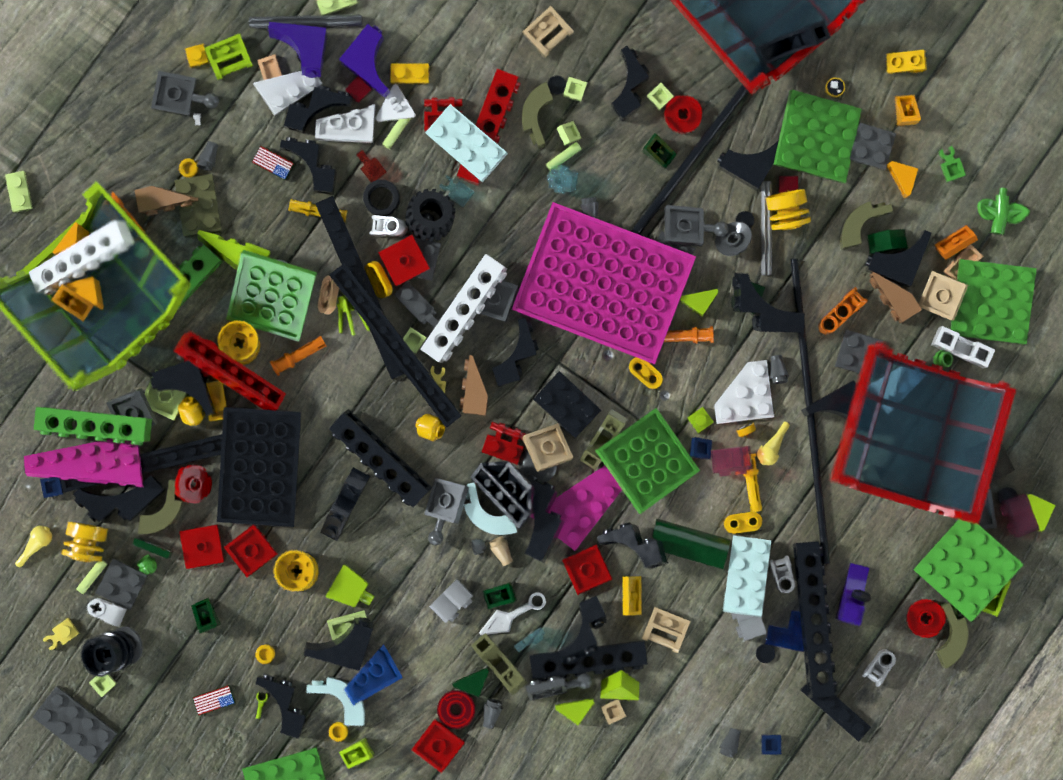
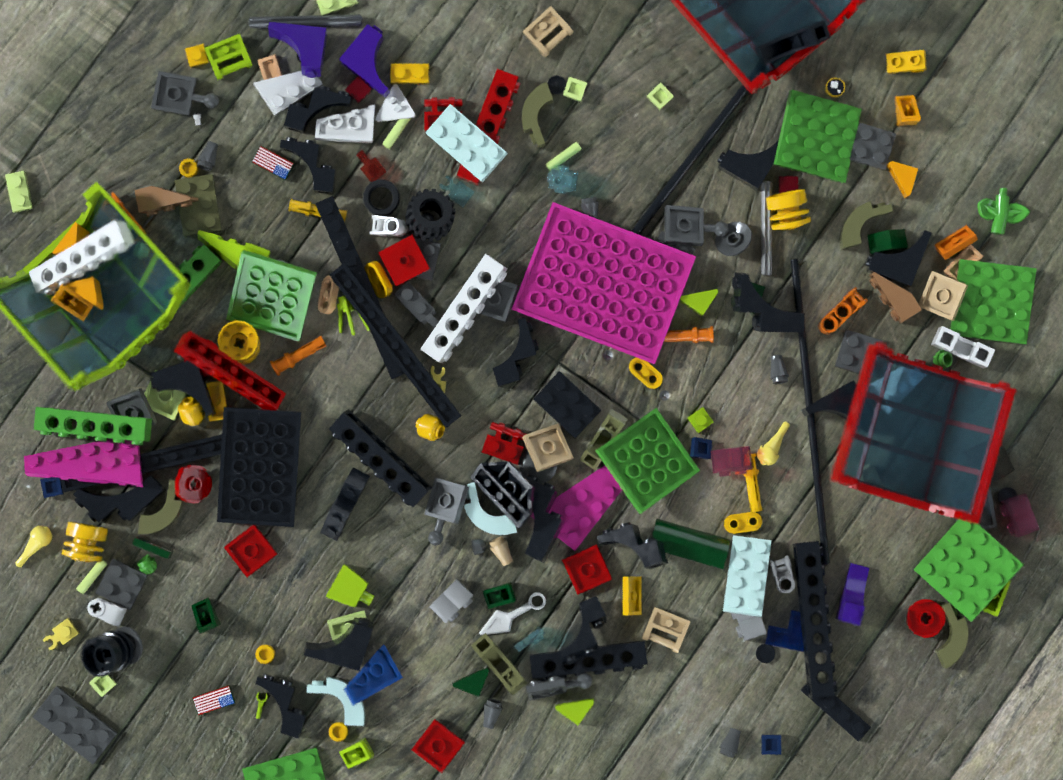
red plate [179,524,224,569] -> none
yellow wheel [274,550,319,592] -> none
yellowish green plate [403,327,427,354] -> none
dark red tile [437,690,475,729] -> none
medium nougat slope [459,355,488,416] -> none
yellowish green plate [557,121,581,145] -> none
lime slope [600,670,640,700] -> none
tan plate [600,699,626,724] -> none
black arch [611,46,650,121] -> none
dark green slope [642,133,677,169] -> none
red plate [664,95,702,134] -> none
white plate [714,360,774,424] -> none
black piece [735,211,755,229] -> none
yellow tile [736,423,756,437] -> none
black piece [851,589,871,602] -> none
light grey piece [862,649,896,687] -> none
bright green plate [939,146,966,182] -> none
lime slope [1023,494,1056,531] -> none

